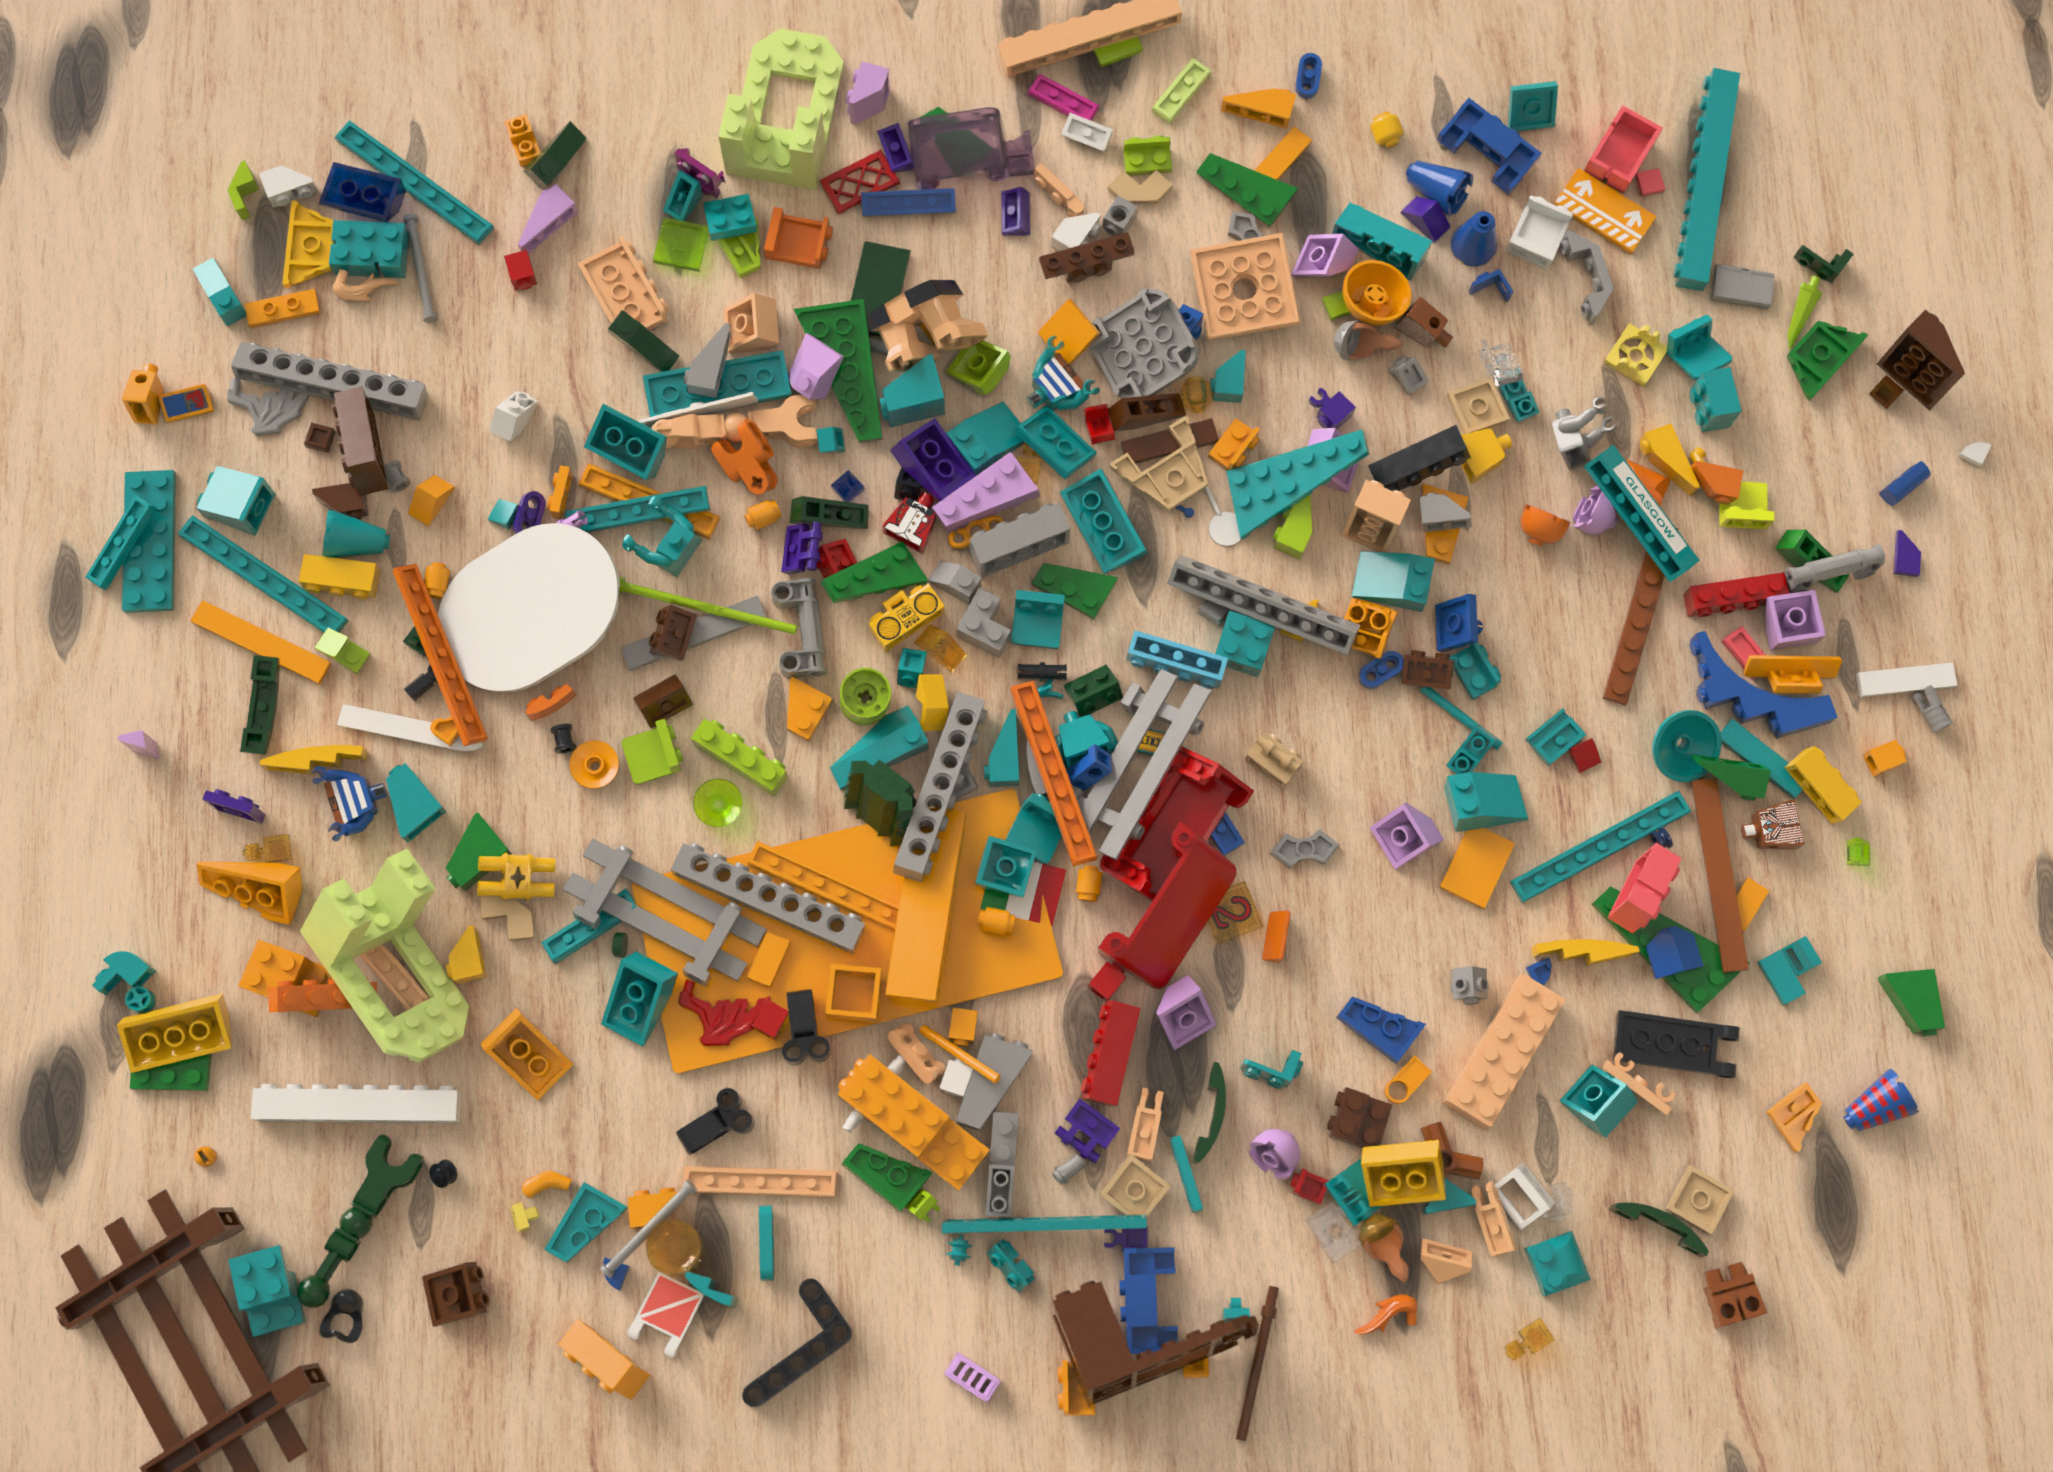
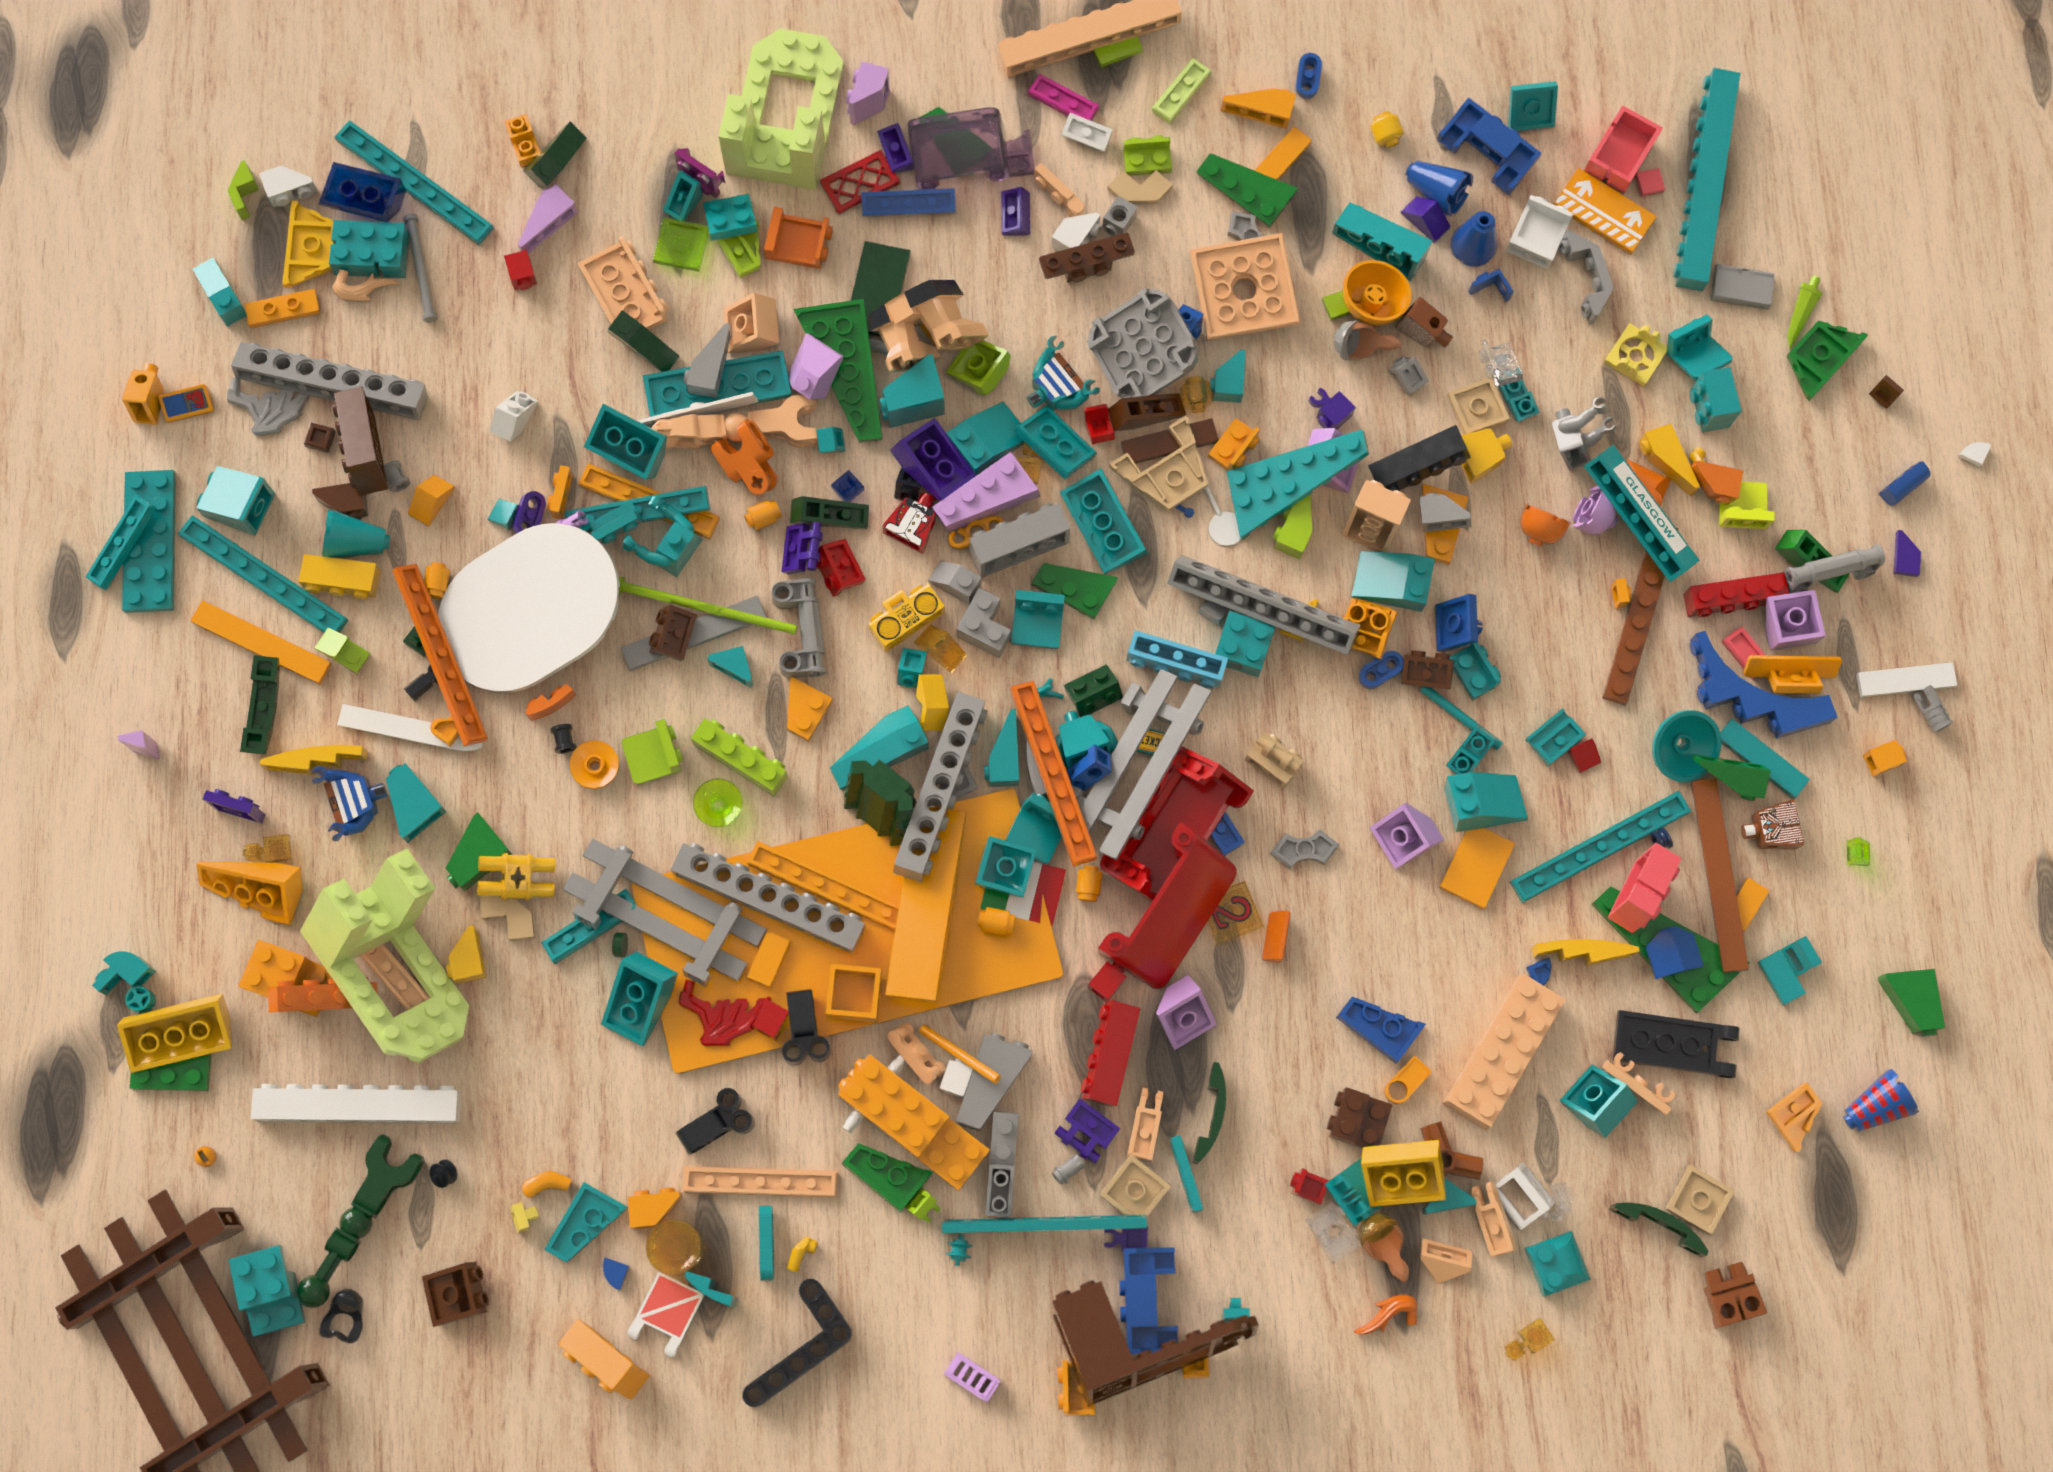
light orange slope [480,1007,574,1101] -> none
light grey bar [600,1180,698,1278] -> none
reddish brown panel [633,675,693,728] -> none
green wing [821,541,928,603] -> none
lime wheel [839,667,891,725] -> none
light orange brick [949,1008,978,1047] -> none
teal hinge [987,1239,1036,1293] -> none
black pin [1018,662,1067,682] -> none
light orange tile [1037,299,1101,366] -> none
reddish brown bar [1236,1286,1279,1442] -> none
teal bracket [1240,1050,1303,1089] -> none
lavender cylinder [1249,1129,1301,1179] -> none
lavender slope [1291,234,1359,277] -> none
light grey brick [1451,966,1489,1005] -> none
yellow brick [1784,746,1862,824] -> none
dark green bracket [1794,245,1854,284] -> none
reddish brown slope [1877,309,1965,411] -> none
none -> teal bracket [590,501,643,545]
none -> teal slope [707,646,753,688]
none -> yellow arm [787,1237,818,1272]
none -> light orange plate [1611,578,1632,609]

